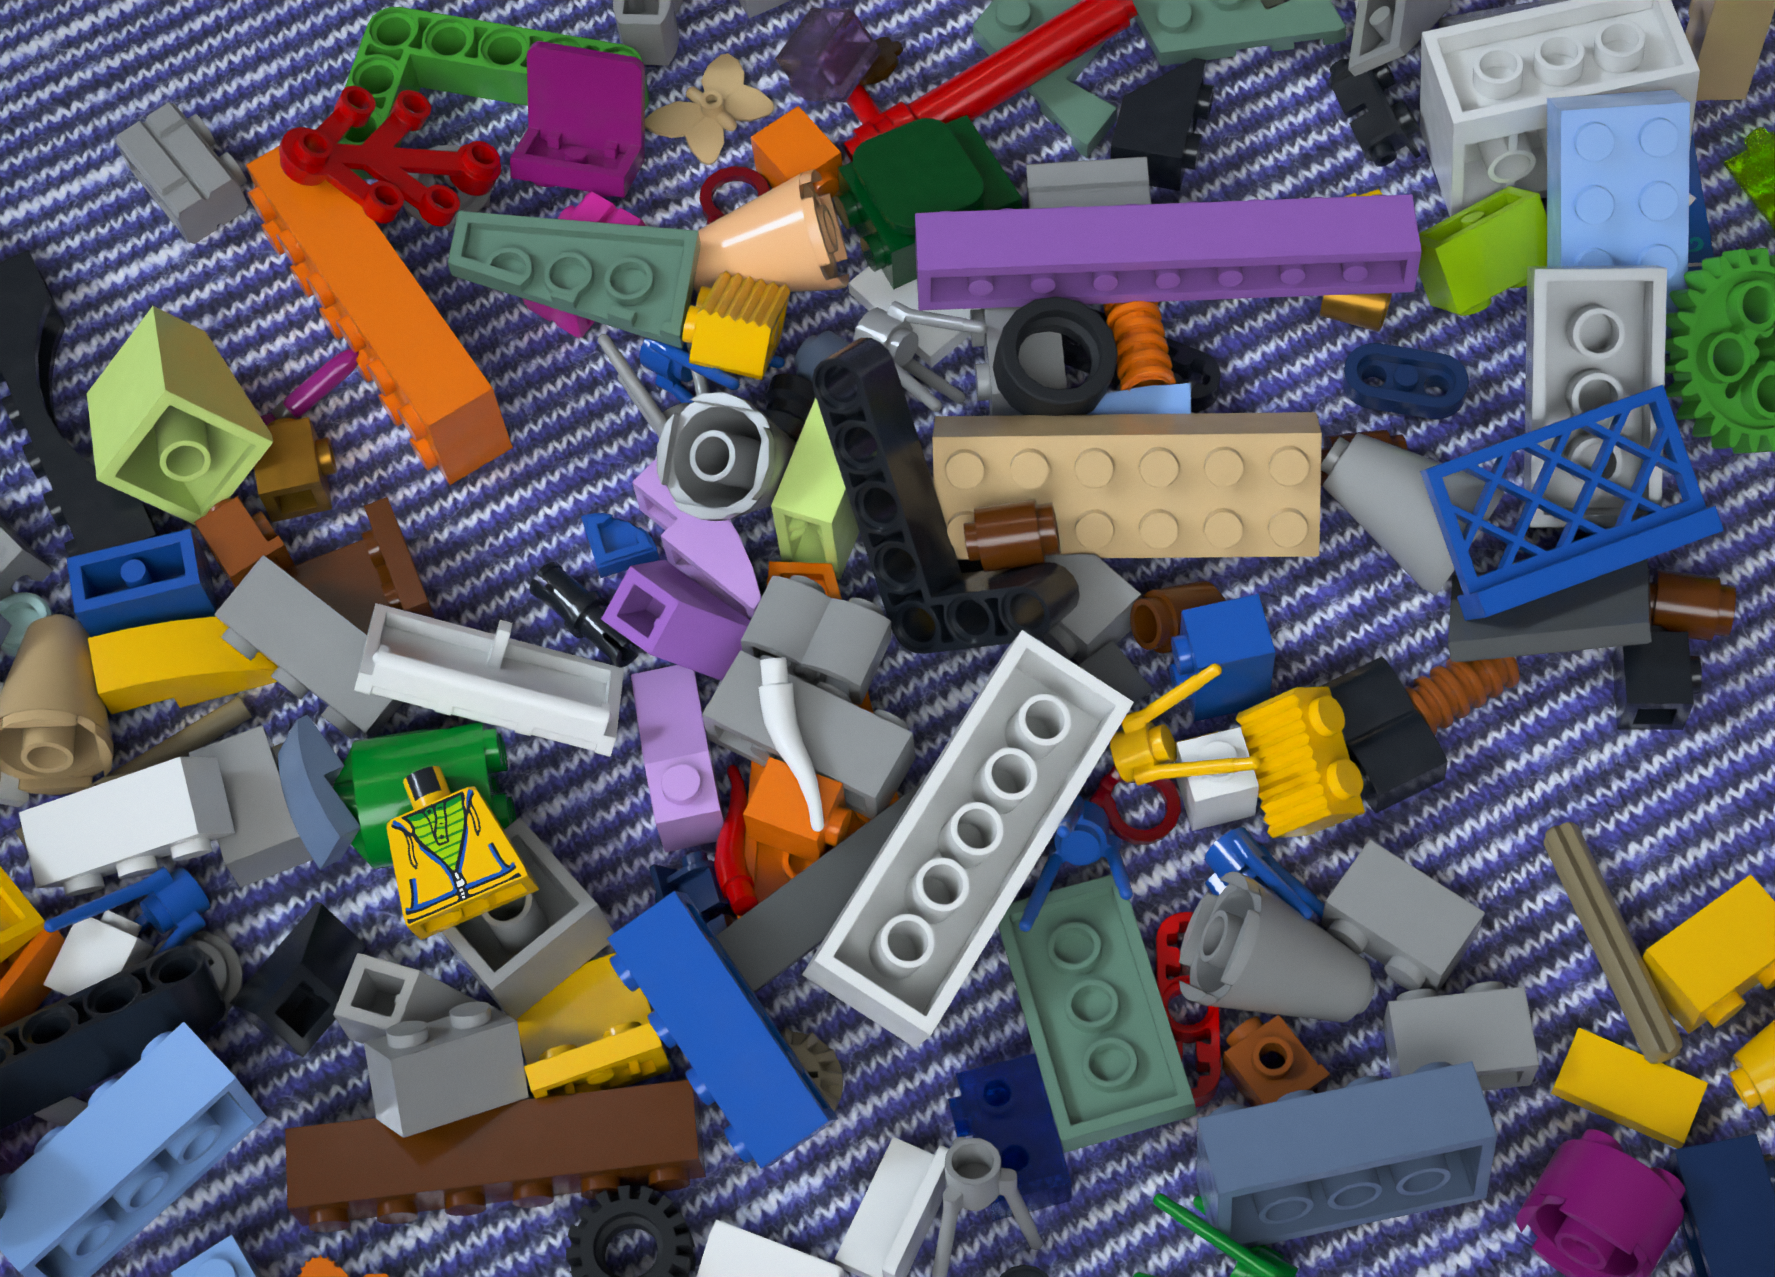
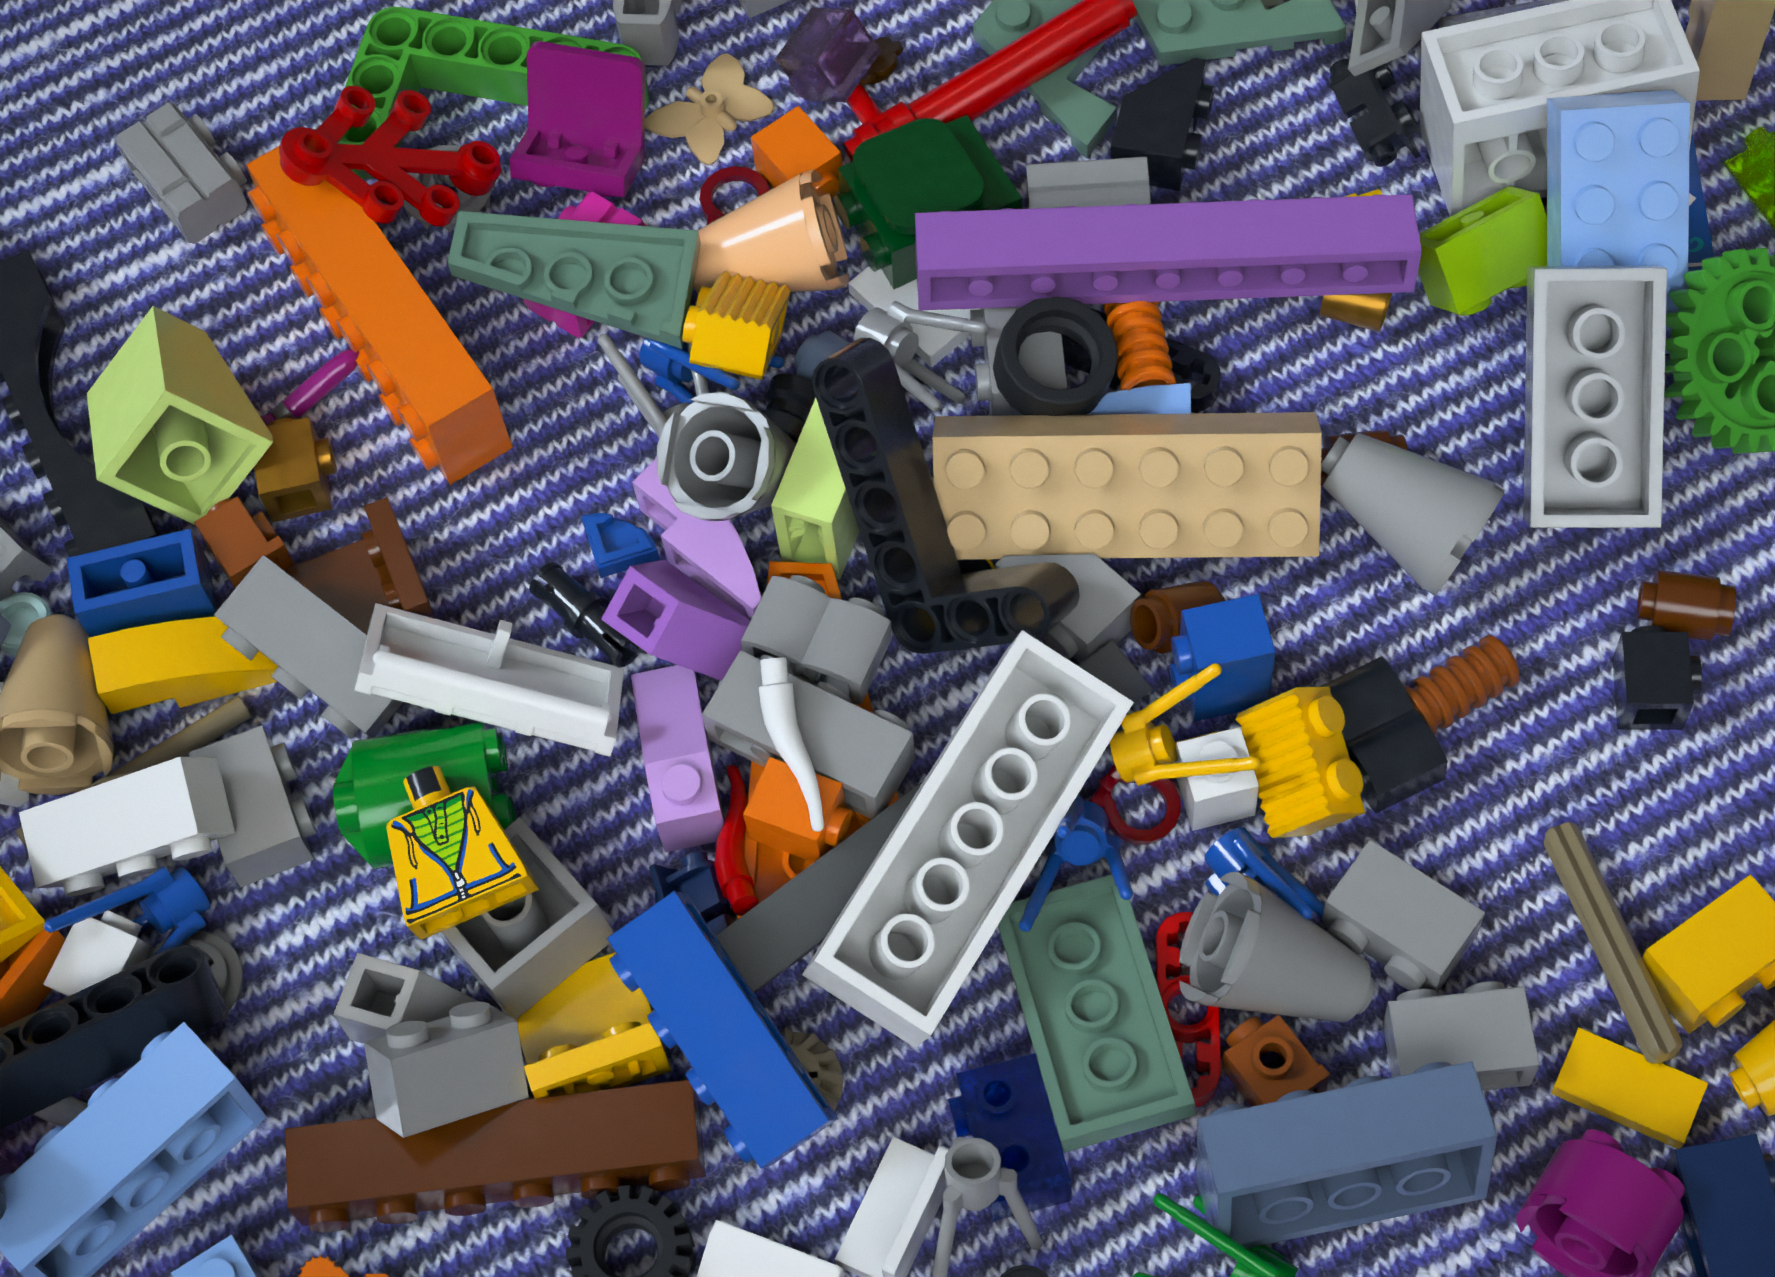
black slope [229,902,367,1057] -> none
sand blue slope [278,715,360,870] -> none
reddish brown brick [963,499,1061,572] -> none
dark blue plate [1342,343,1469,419] -> none
blue fence [1420,385,1724,621] -> none
dark grey tile [1448,559,1652,663] -> none

